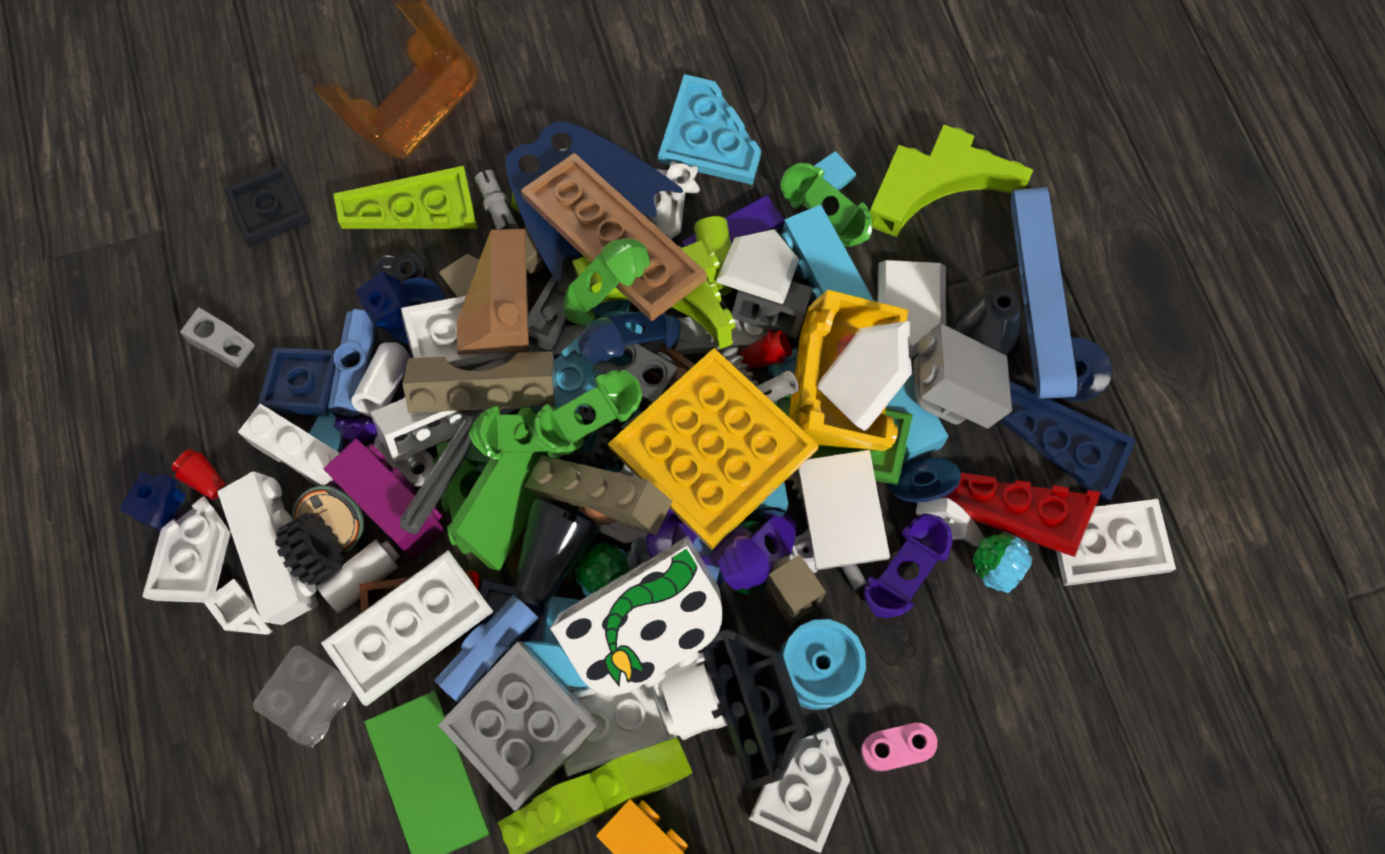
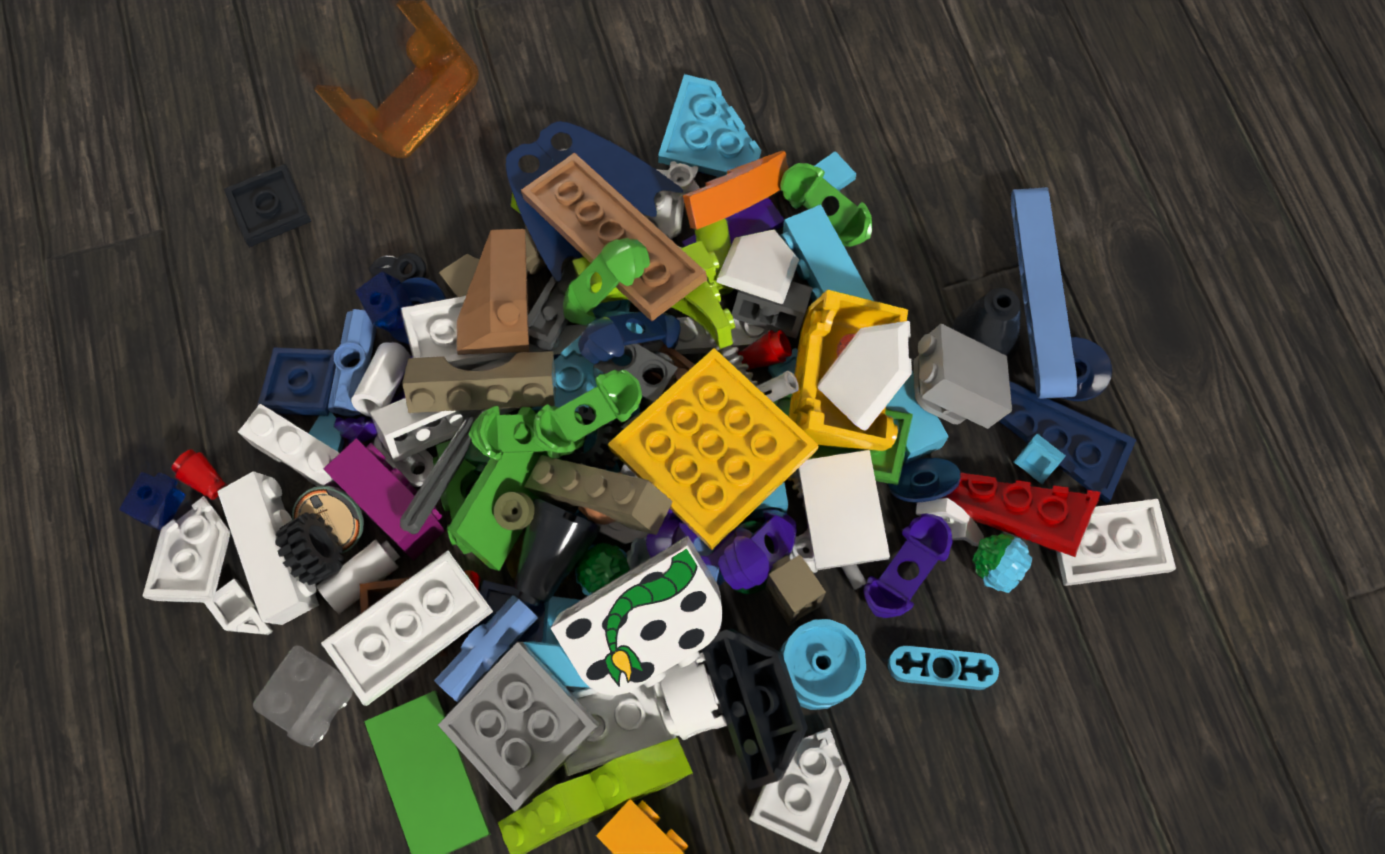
light grey leg [180,307,255,368] -> none
lime wing [333,166,478,229] -> none
light grey pin [474,170,518,230] -> none
bright pink plate [861,723,937,772] -> none
lime arch [870,125,1033,237] -> none
white tile [877,260,946,359] -> none
none -> olive tile [494,492,534,530]
none -> orange slope [683,151,789,230]
none -> medium azure beam [887,646,999,690]
none -> medium azure tile [1014,434,1066,484]

